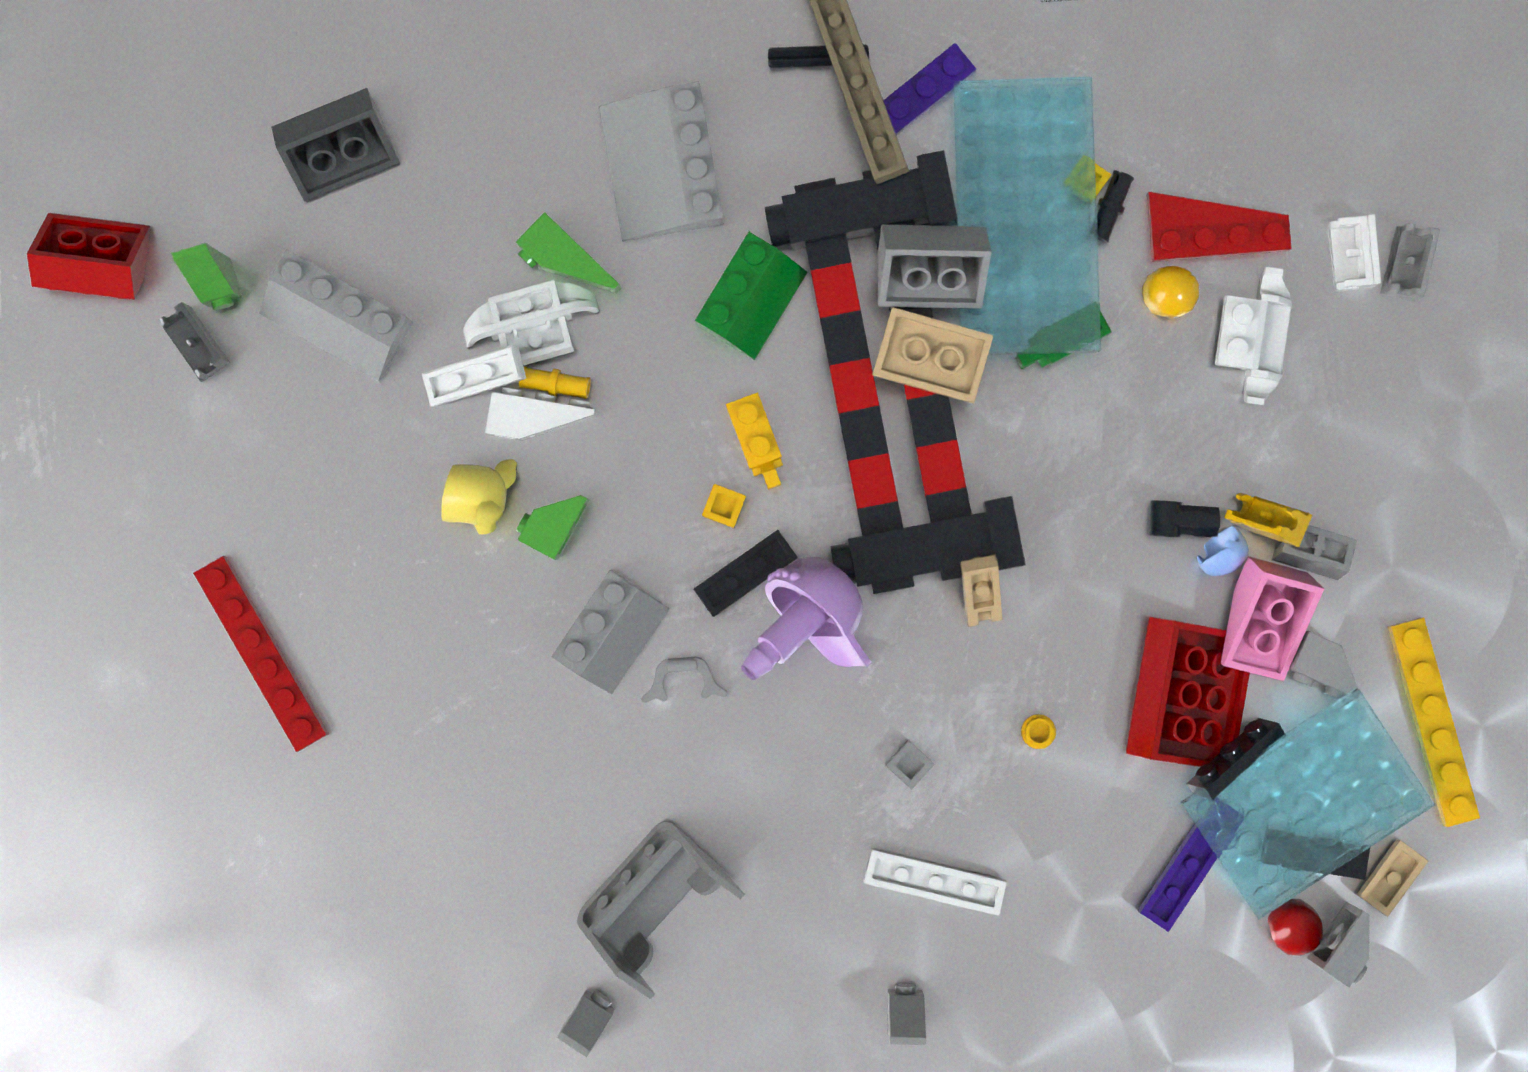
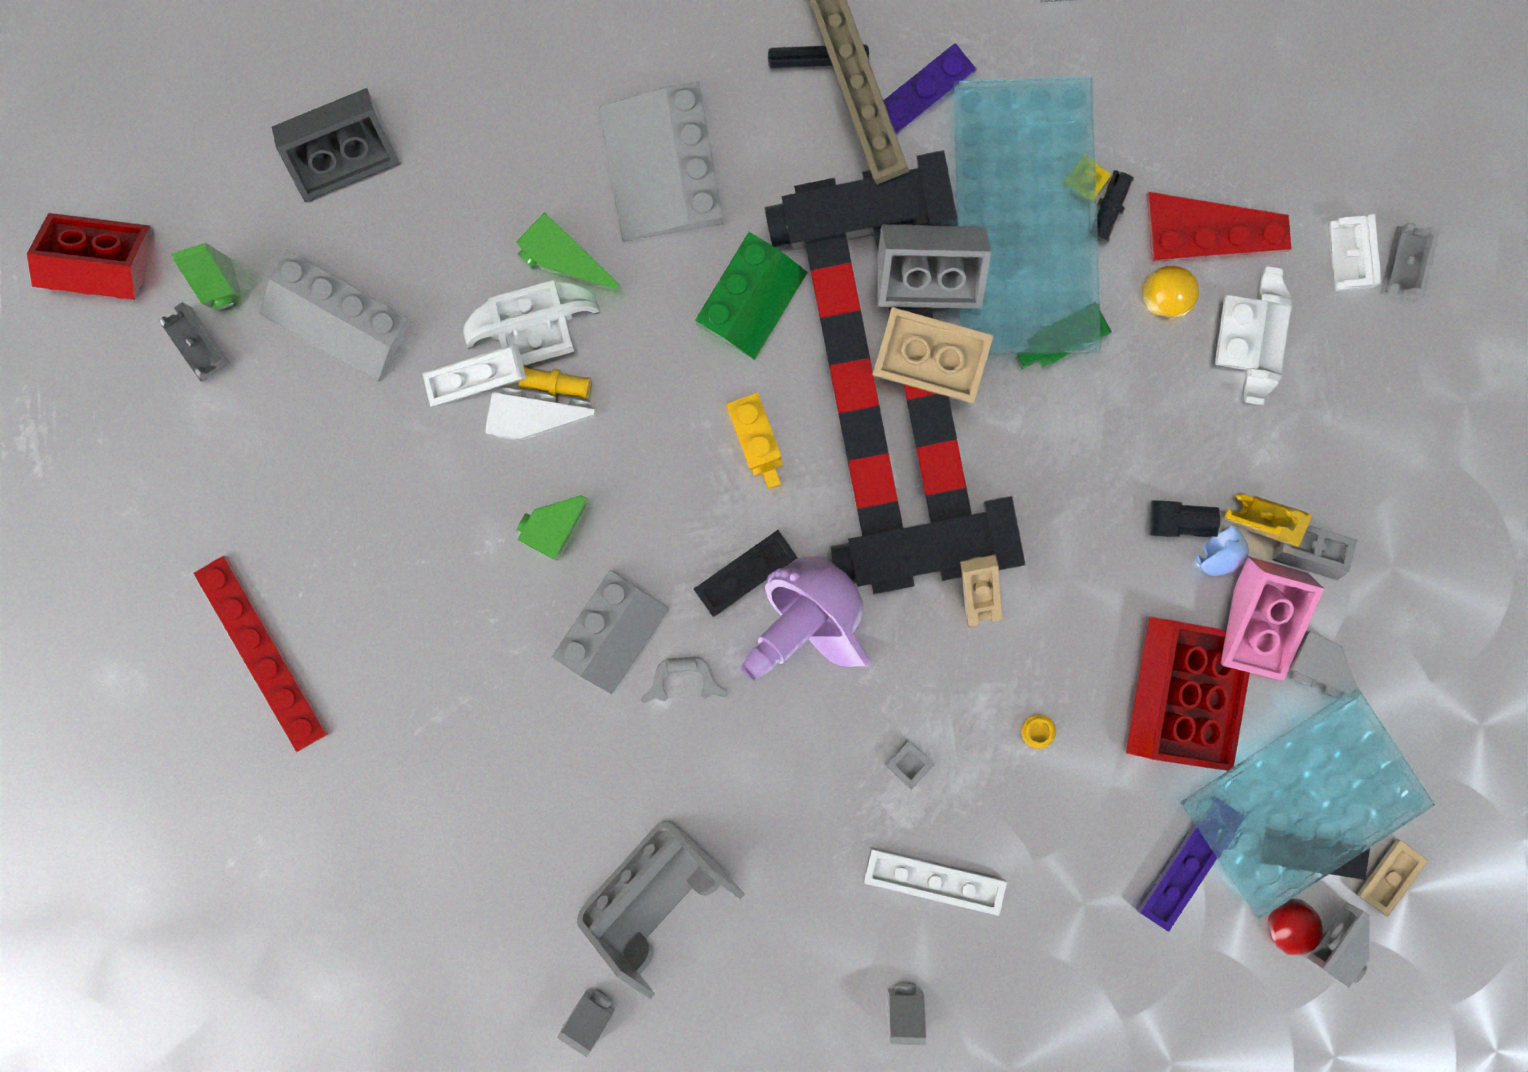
light yellow piece [441,459,517,534] -> none
yellow plate [702,484,746,528] -> none
black plate [1186,718,1285,800] -> none
yellow plate [1387,617,1480,827] -> none

